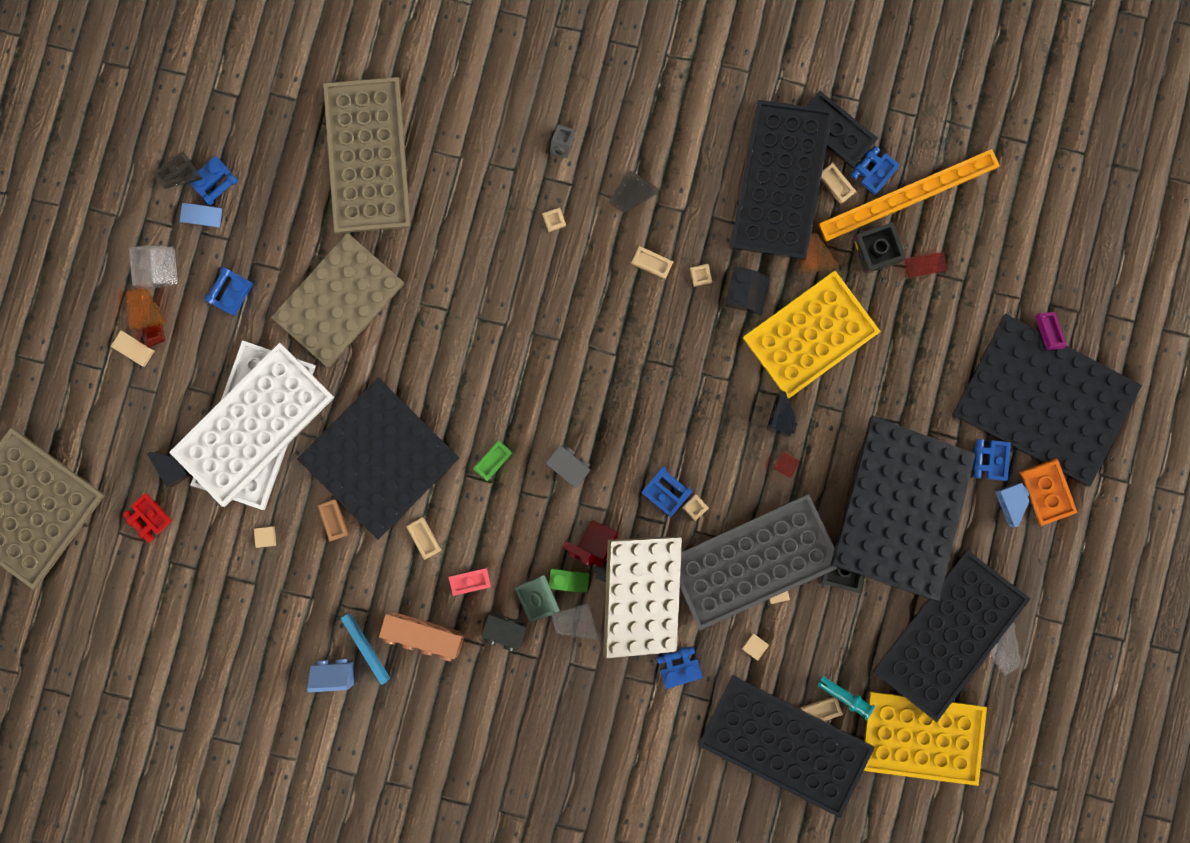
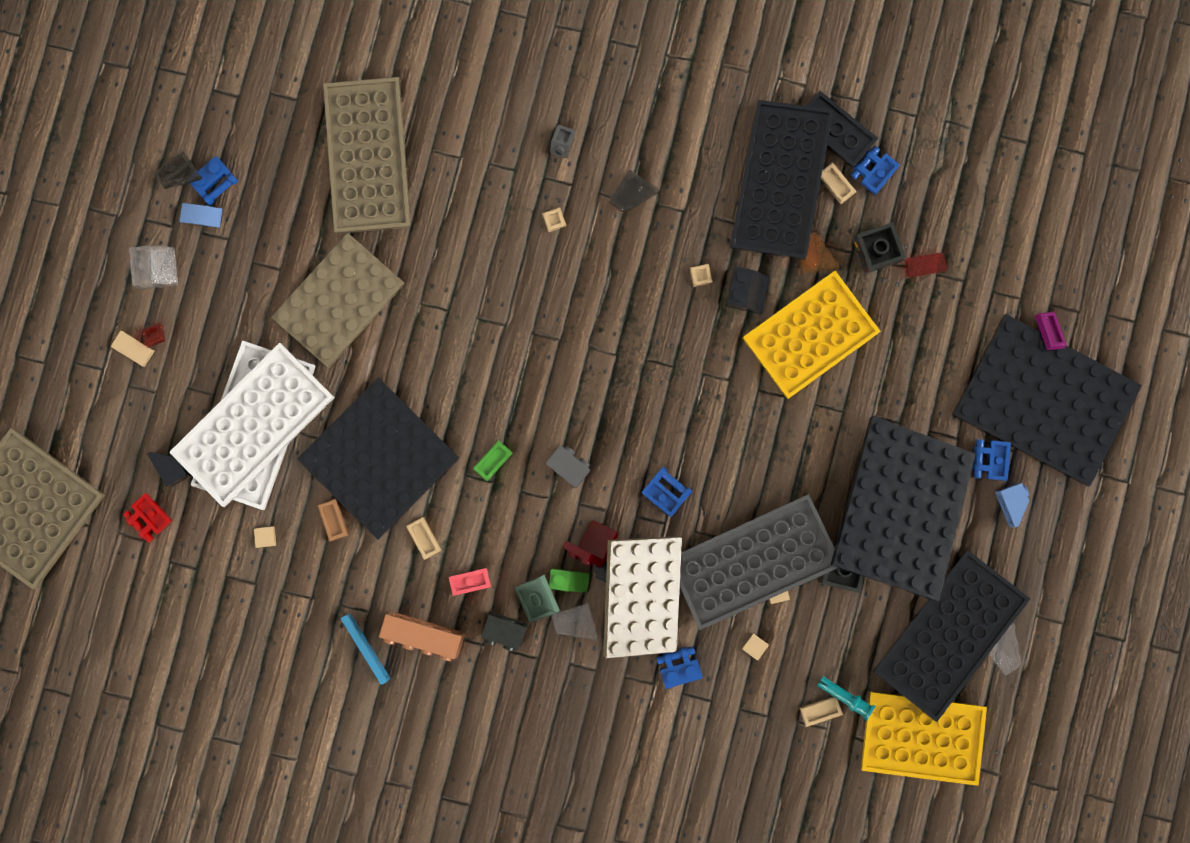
clear orange wing [126,288,167,330] -> none
blue plate [204,266,253,316] -> none
medium blue slope [307,658,354,692] -> none
tan tile [631,246,673,279] -> none
tan tile [682,494,709,521] -> none
black plate [698,674,875,818] -> none
black slope [766,391,797,437] -> none
clear red tile [773,452,800,478] -> none
light orange plate [818,149,1000,242] -> none
orange tile [1019,458,1078,526] -> none

